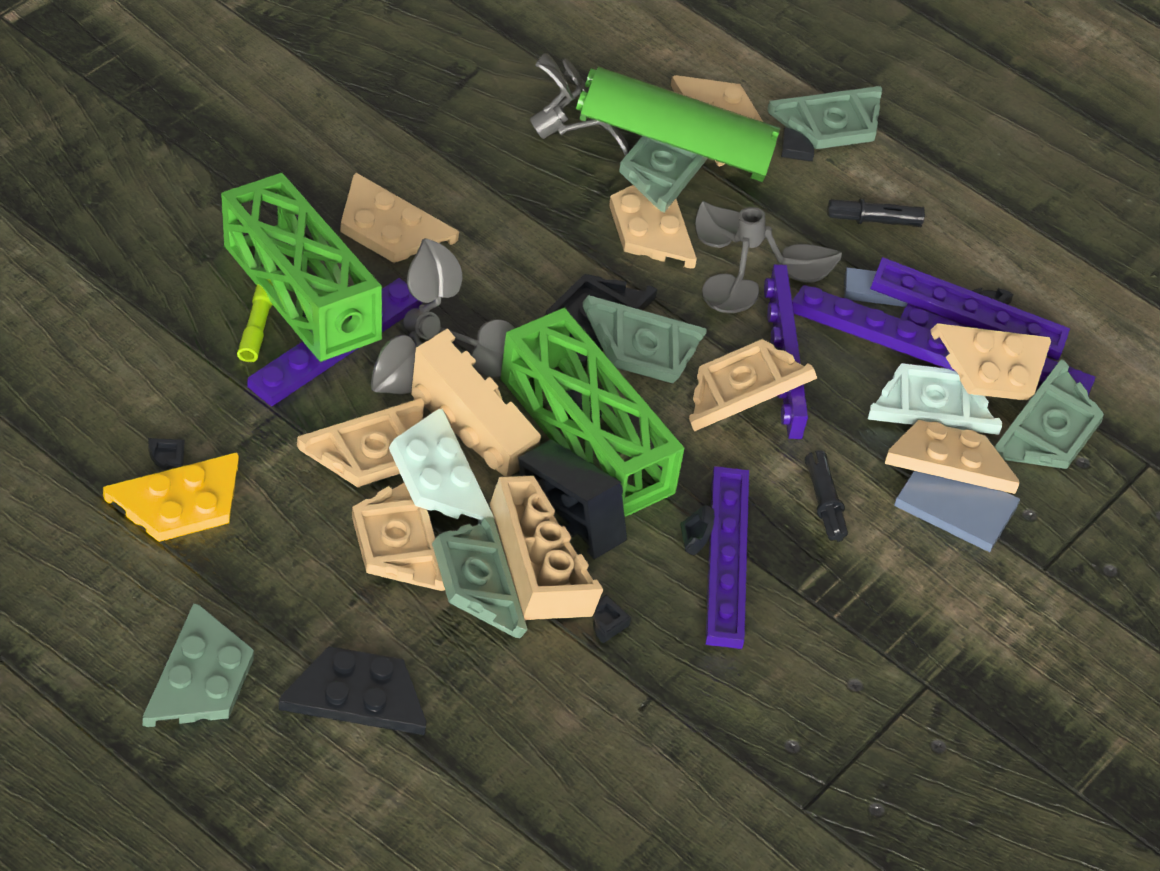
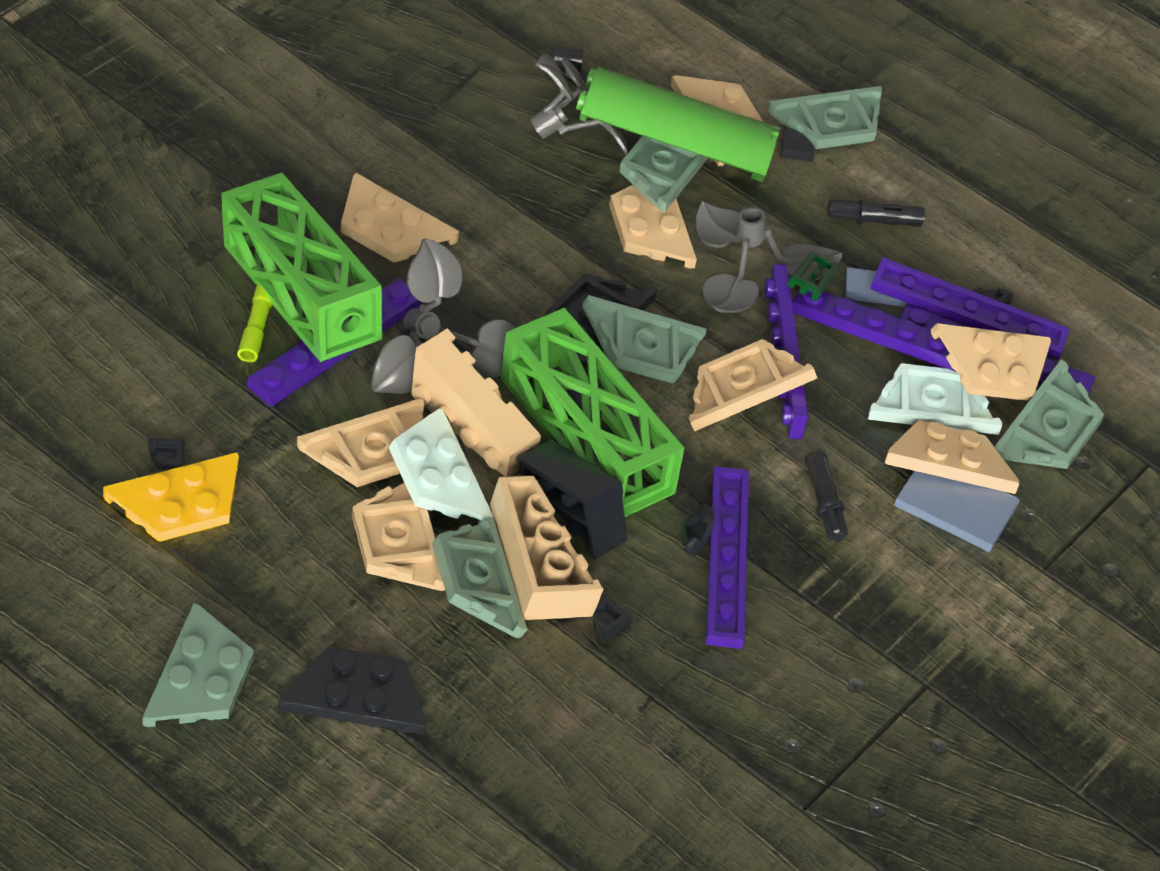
none -> black hinge [554,46,583,71]
none -> dark green tile [787,251,840,302]

